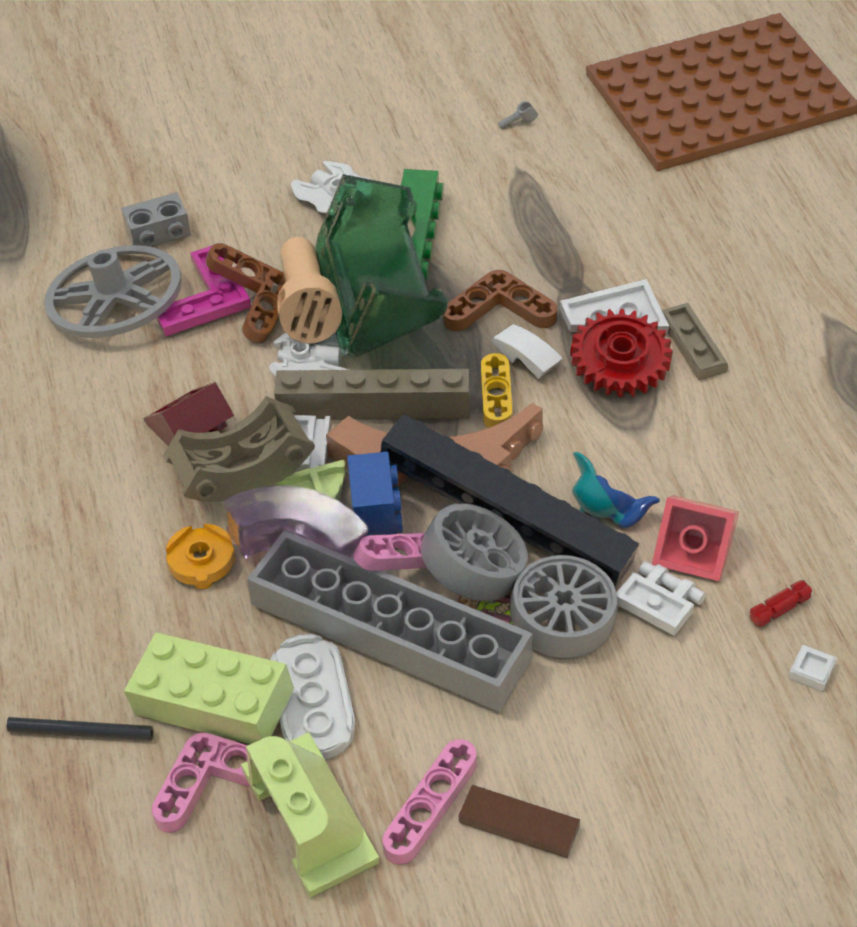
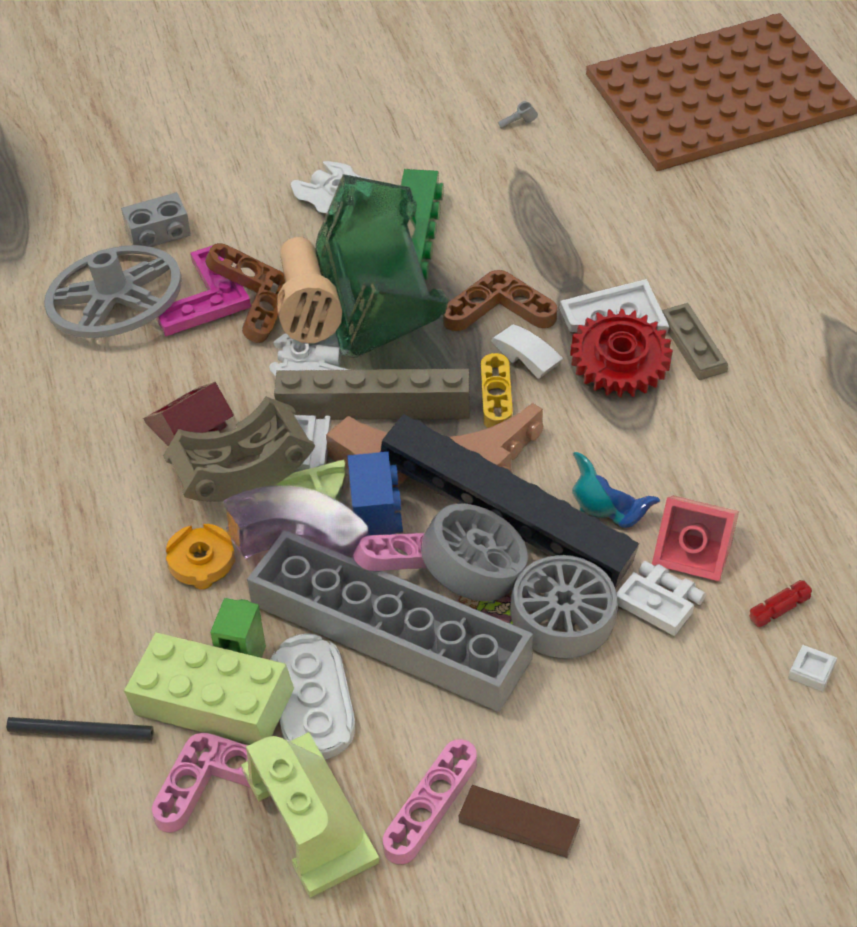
none -> bright green brick [210,598,266,658]

